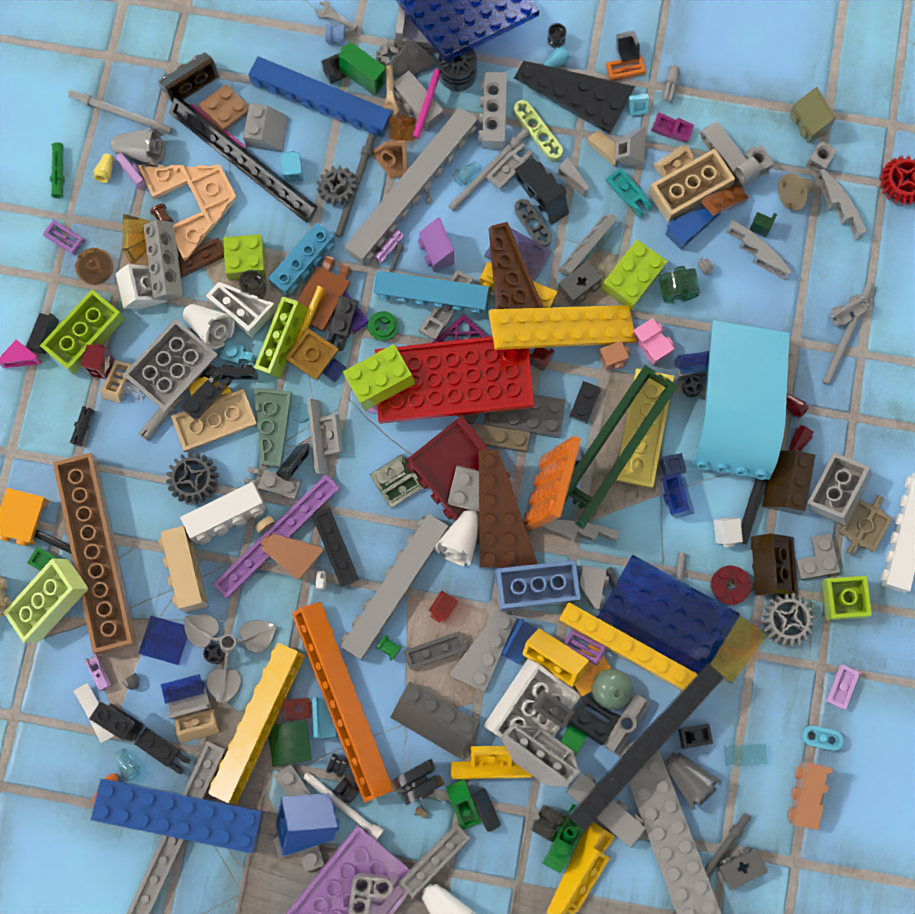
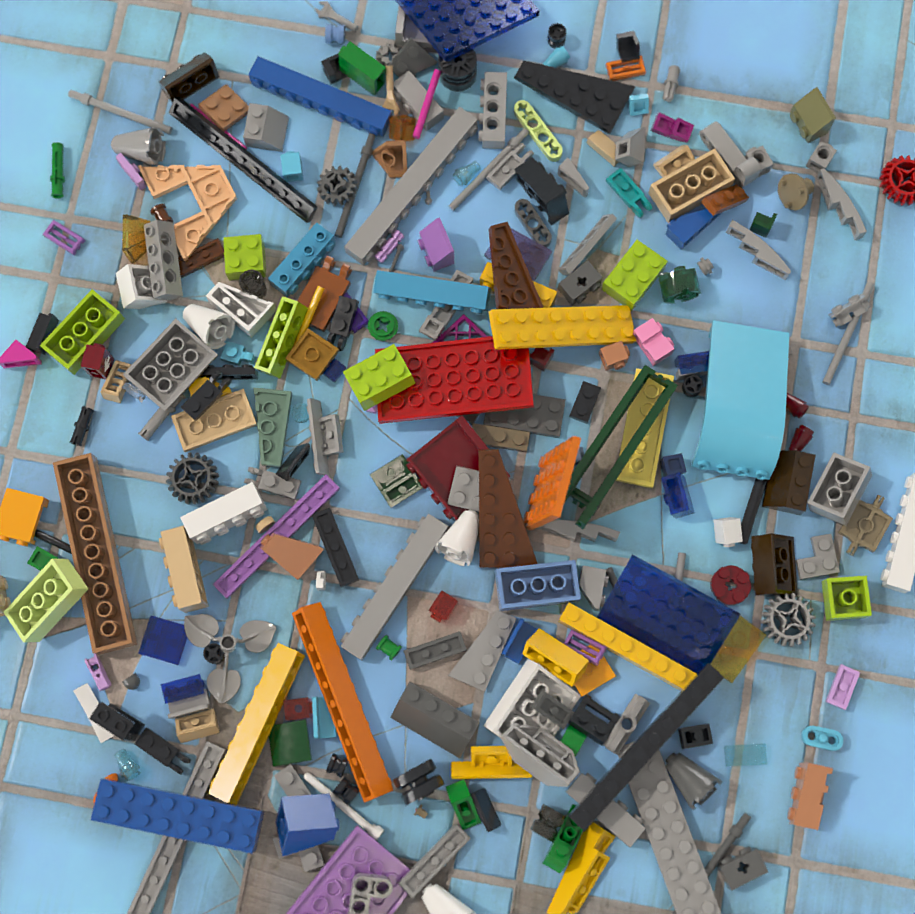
clear orange tile [75,248,114,285] -> none
light yellow cone [93,154,114,183] -> none
sand green cylinder [591,668,633,710] -> none

